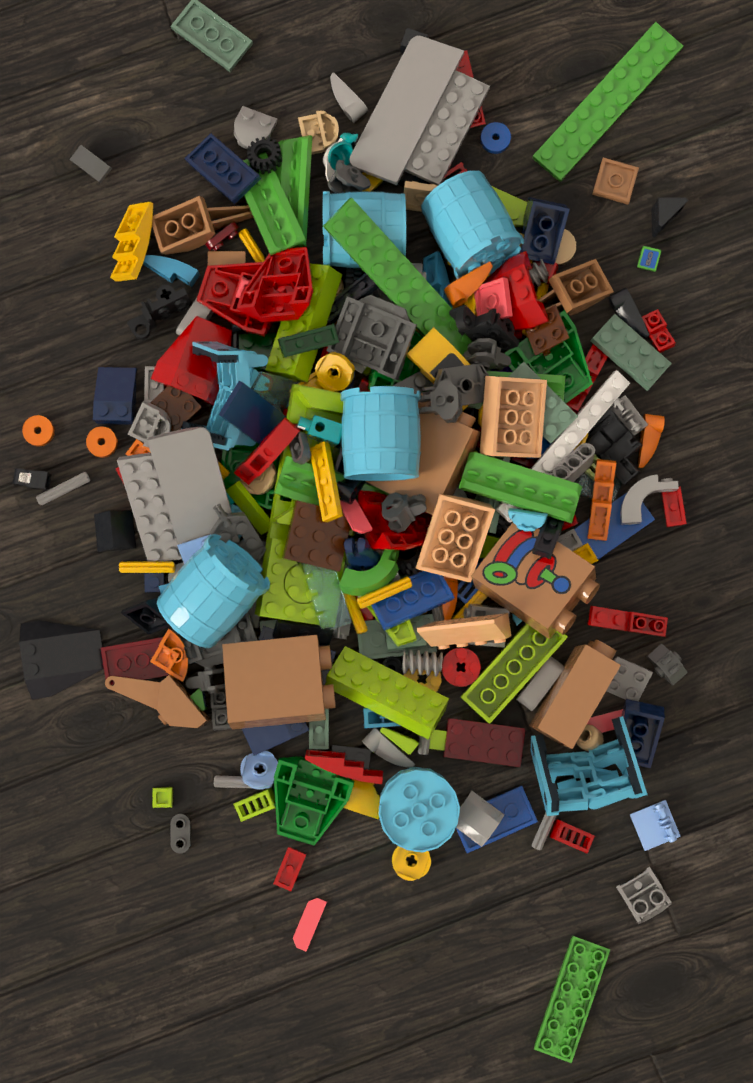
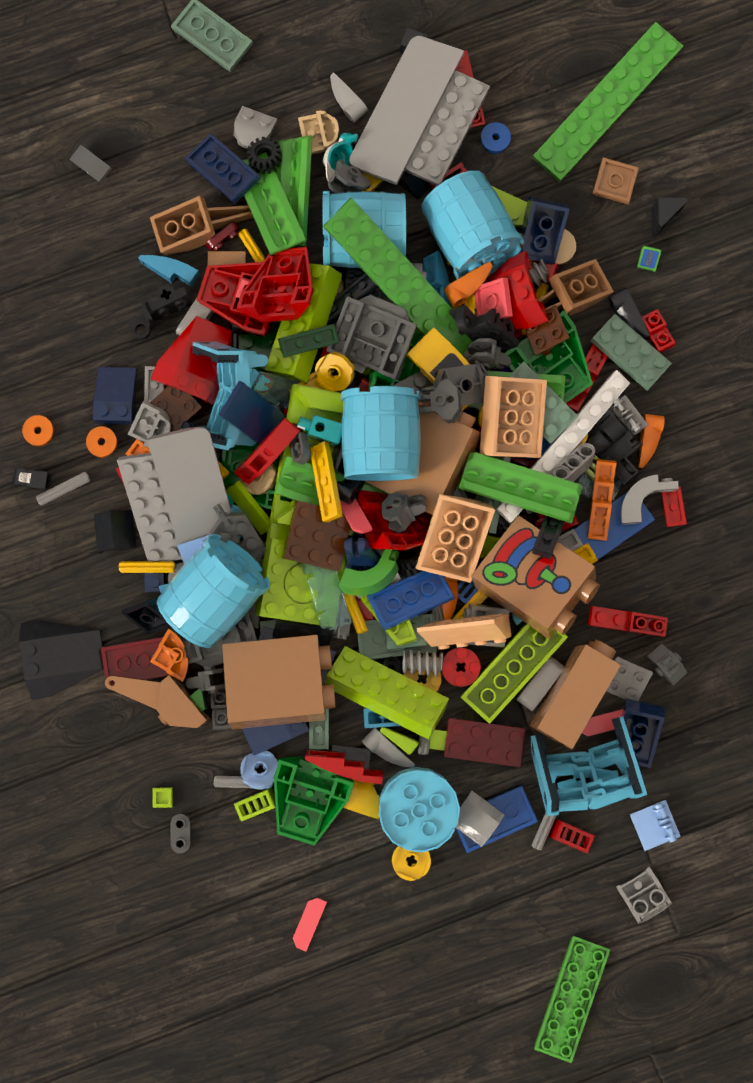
yellow slope [110,202,153,281] -> none
red plate [273,847,306,891] -> none
yellow axle [357,577,412,609] -> none
tan plate [404,181,437,212] -> none
medium azure plate [508,508,548,531] -> none
tan head [576,724,604,752] -> none

